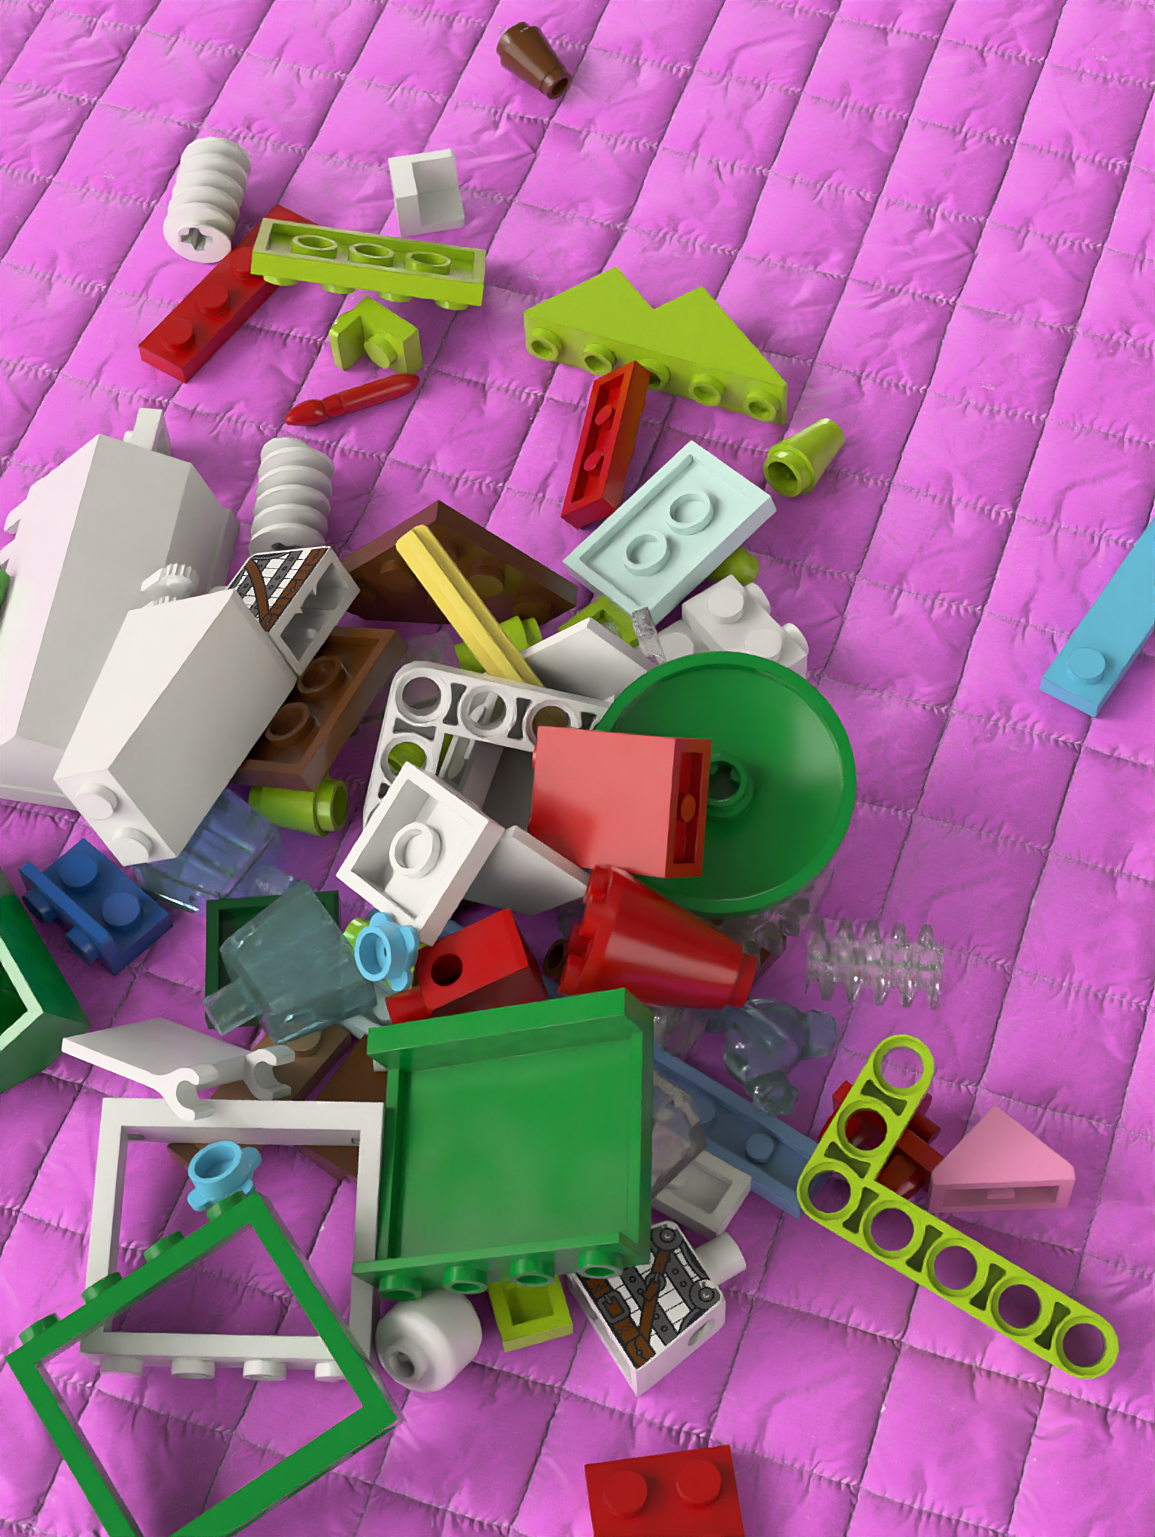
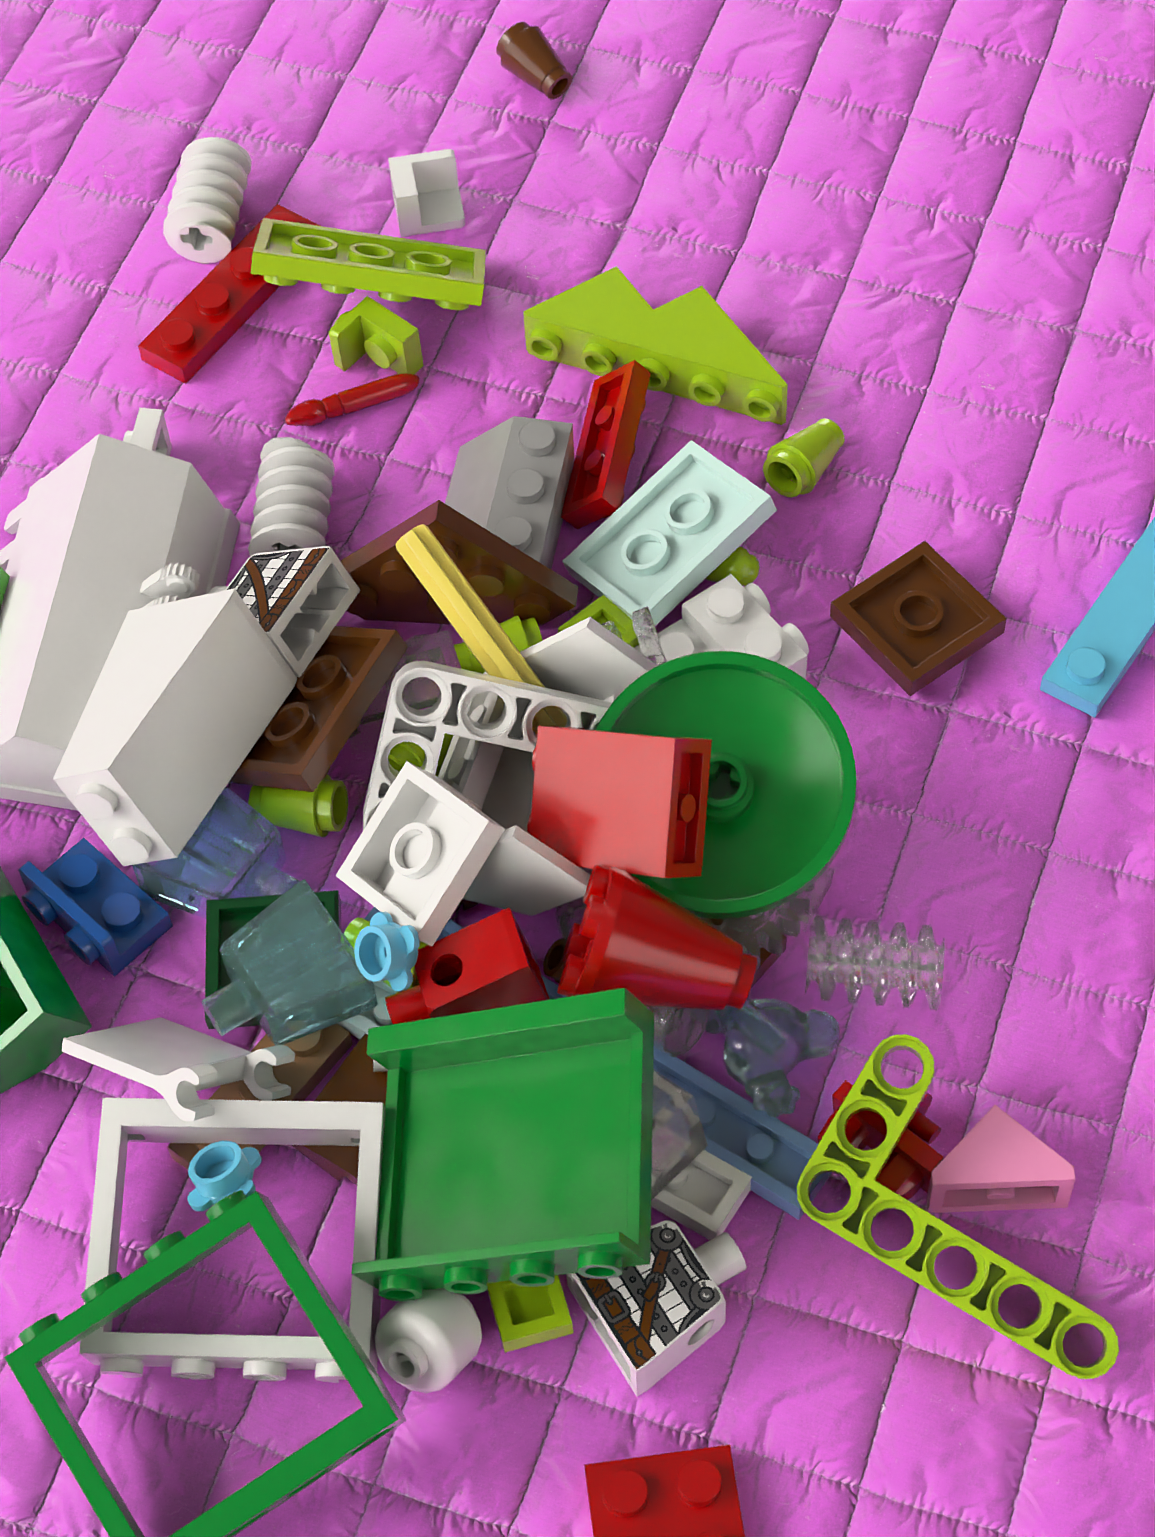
none -> light grey slope [445,416,575,569]
none -> reddish brown plate [830,541,1007,696]

